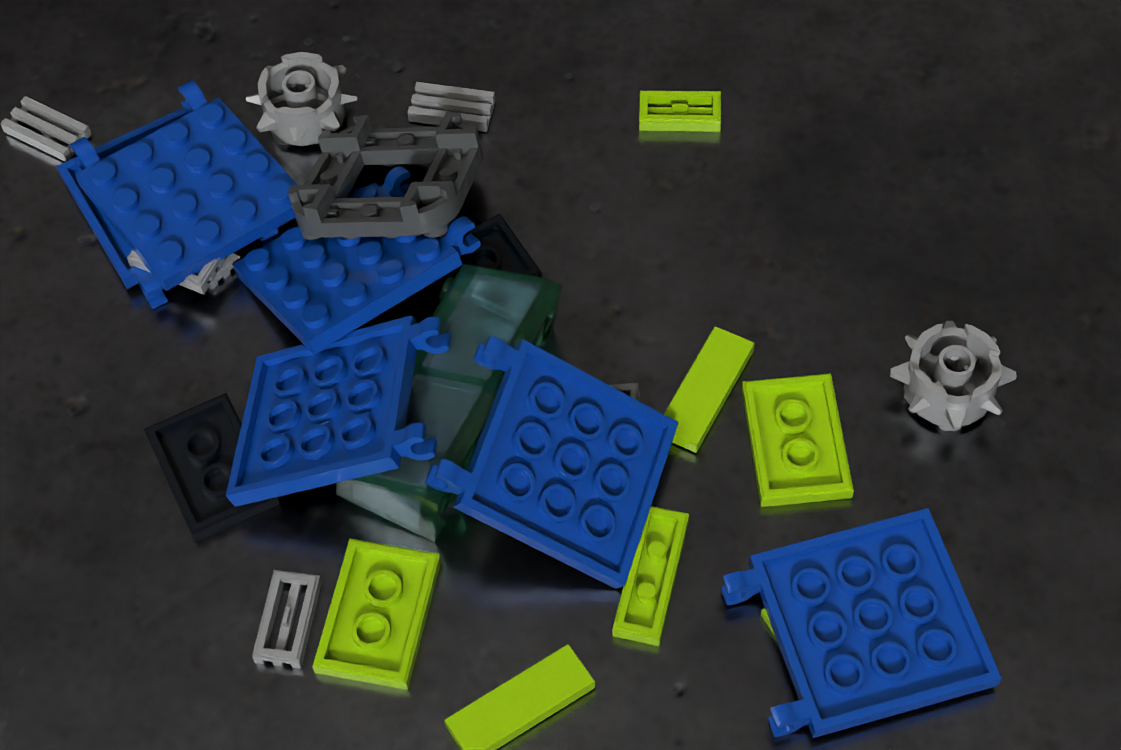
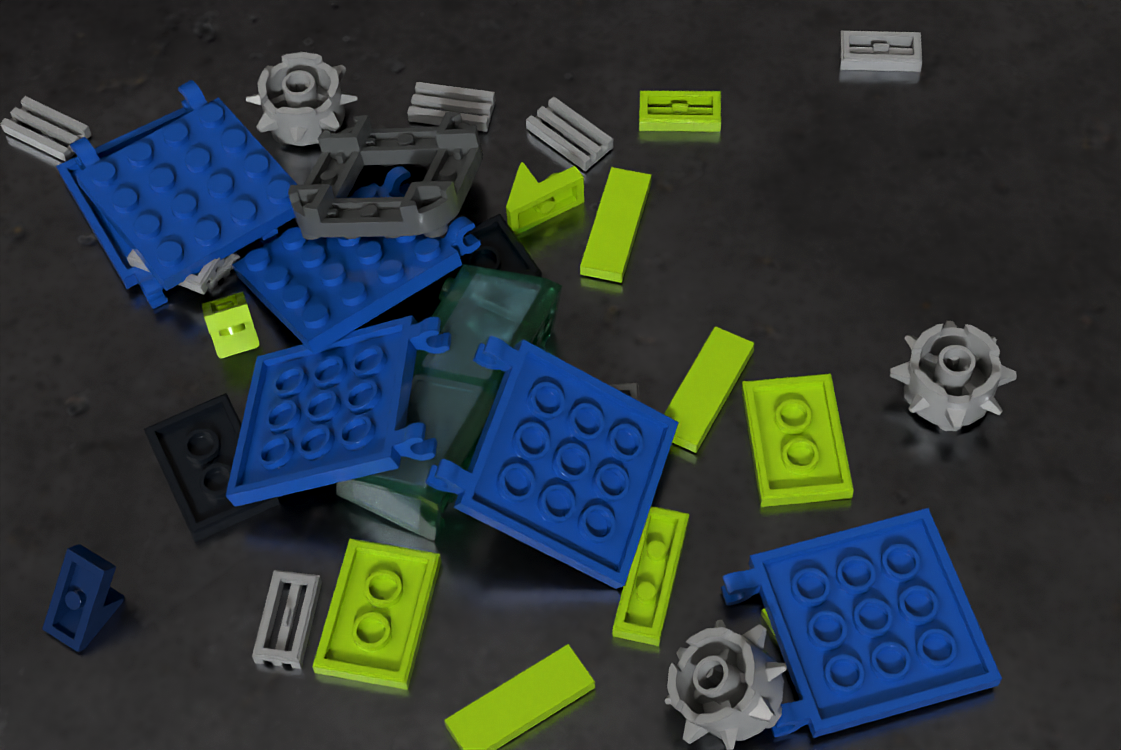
none -> dark blue slope [42,544,125,652]
none -> lime slope [202,291,259,358]
none -> lime slope [506,162,584,235]
none -> light grey tile [526,96,613,172]
none -> lime tile [580,167,652,283]
none -> light grey brick [665,620,787,750]
none -> light grey tile [839,30,922,72]

